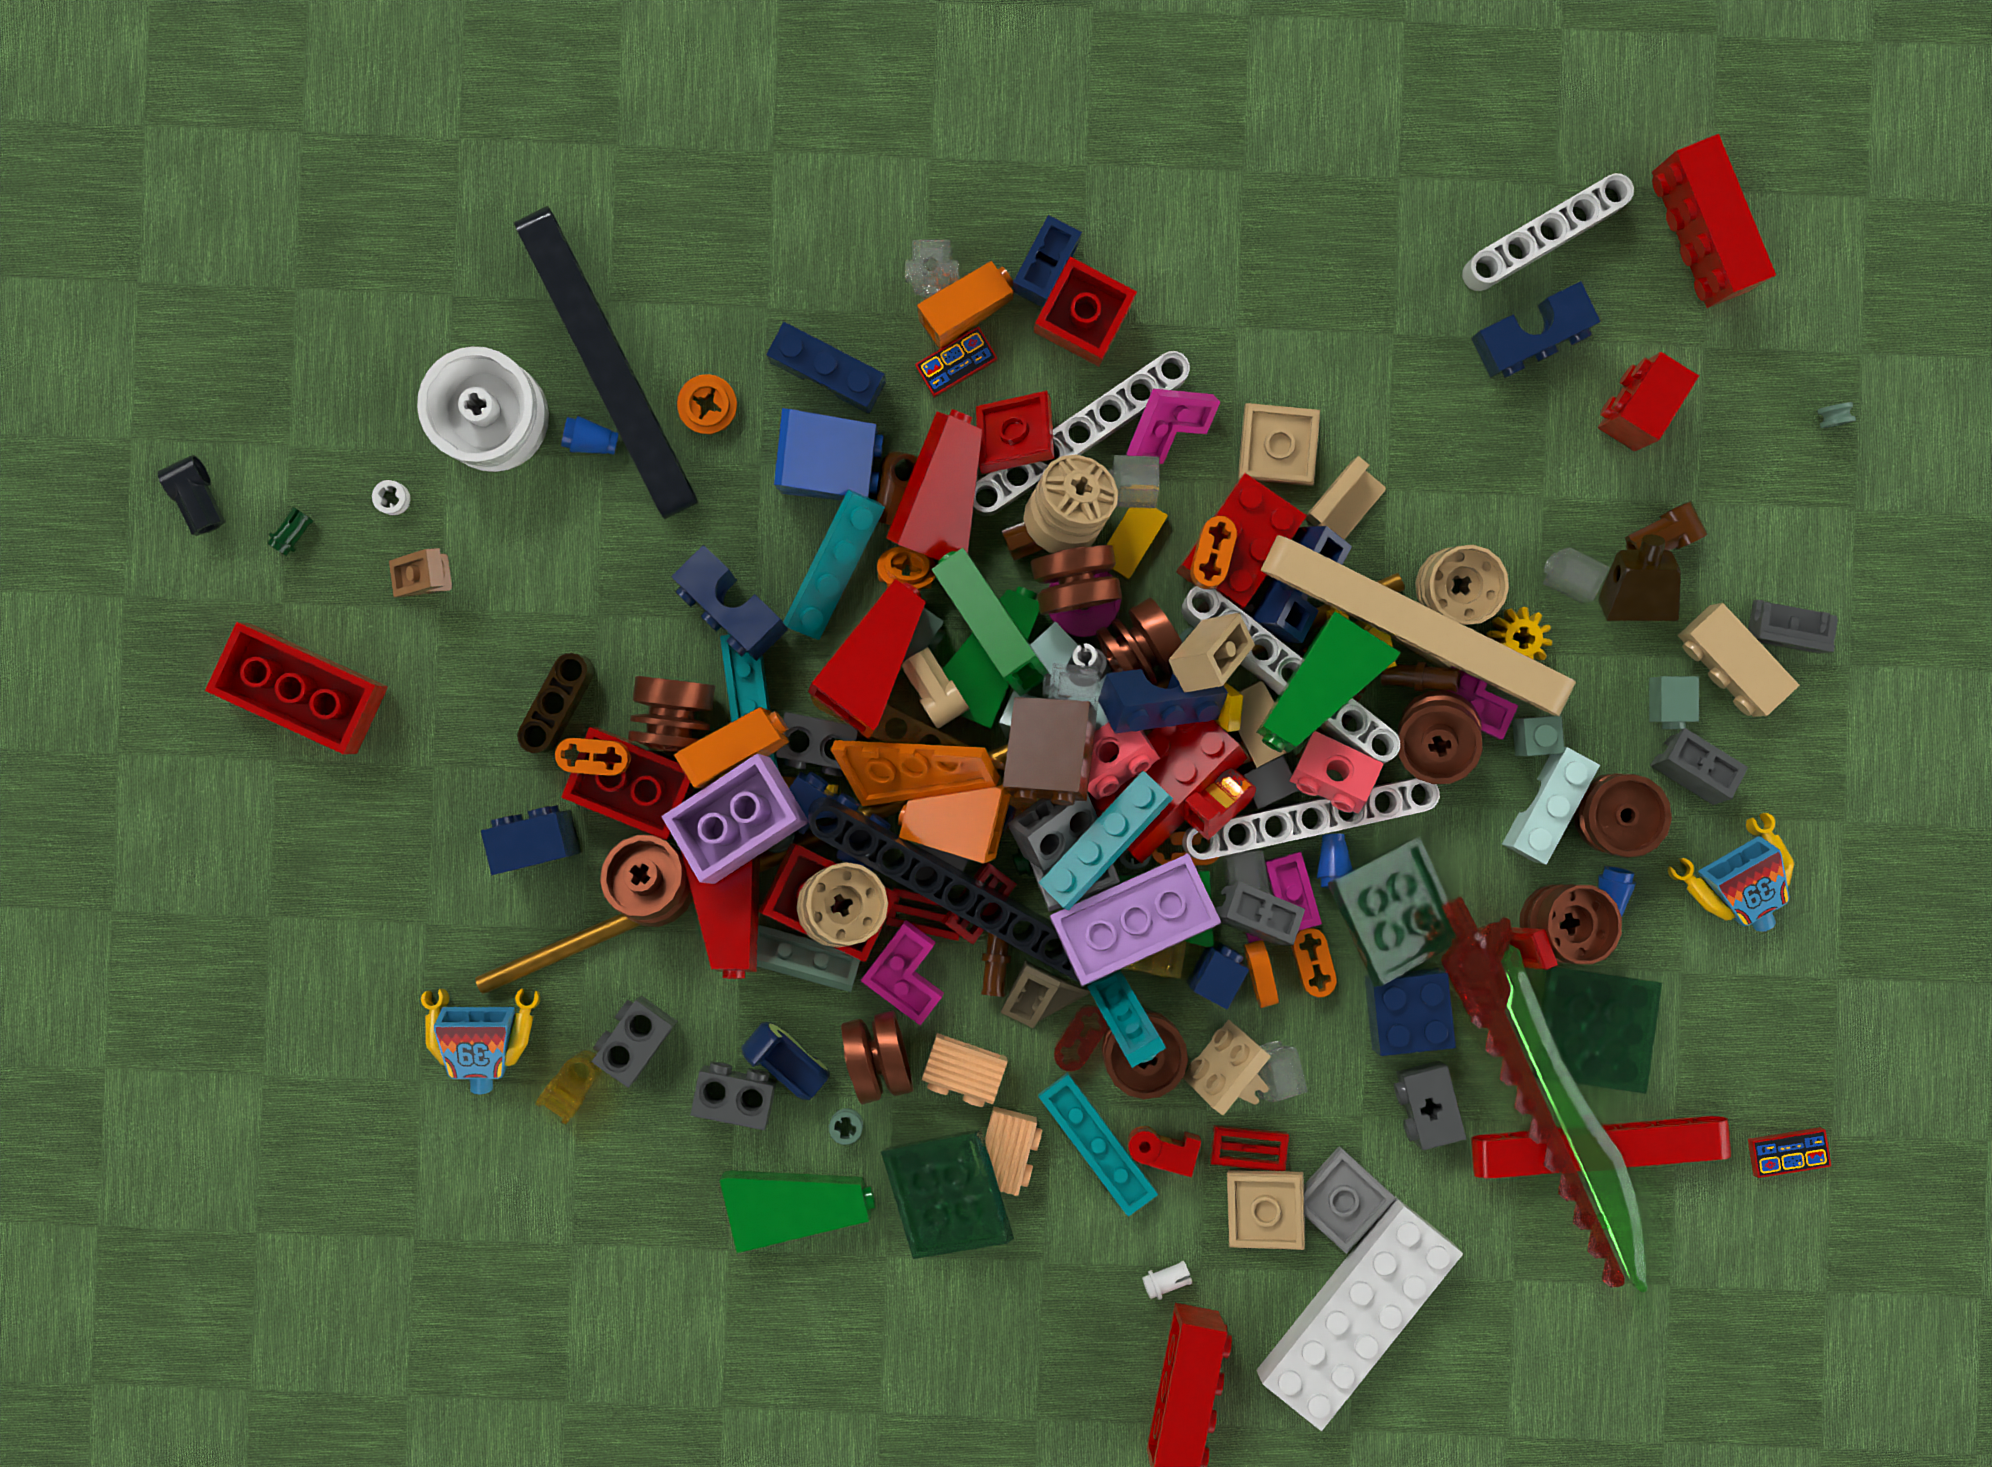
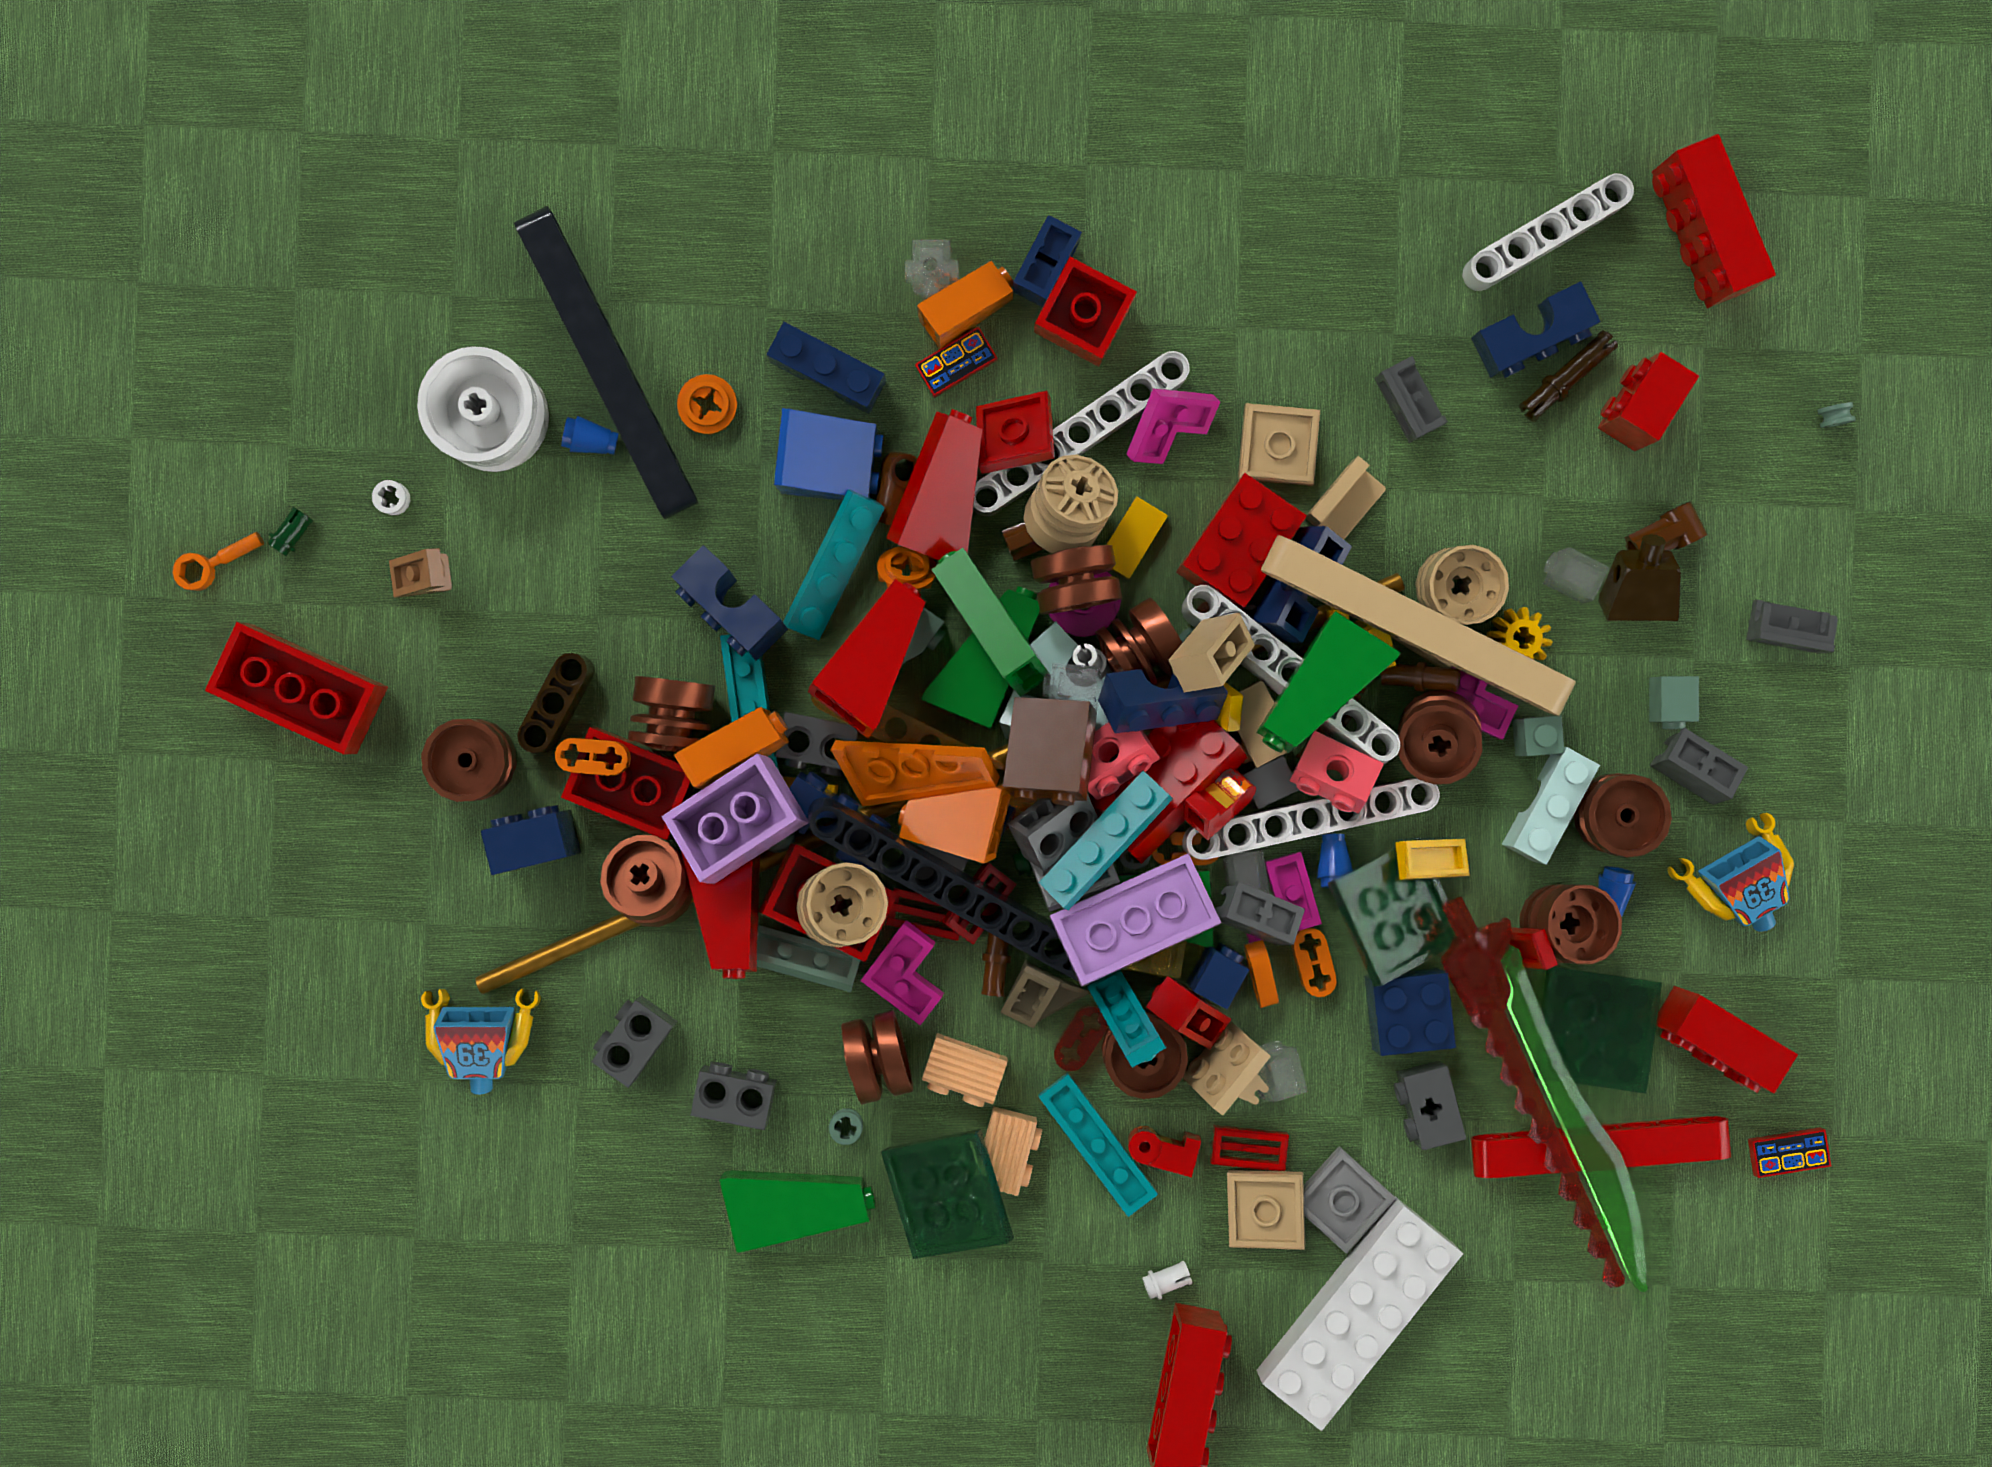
black piece [158,455,225,536] -> none
clear yellow piece [535,1051,602,1126] -> none
dark blue animal [741,1022,830,1100] -> none
tan piece [901,647,970,729] -> none
clear brick [1107,455,1159,508] -> none
orange beam [1190,516,1237,590] -> none
tan brick [1677,603,1800,717] -> none
none -> orange piece [172,532,264,591]
none -> copper wheel [421,719,517,802]
none -> red brick [1146,976,1232,1050]
none -> dark grey hinge [1374,356,1448,443]
none -> yellow tile [1395,839,1470,880]
none -> dark brown pin [1519,330,1618,422]
none -> red brick [1651,986,1798,1094]

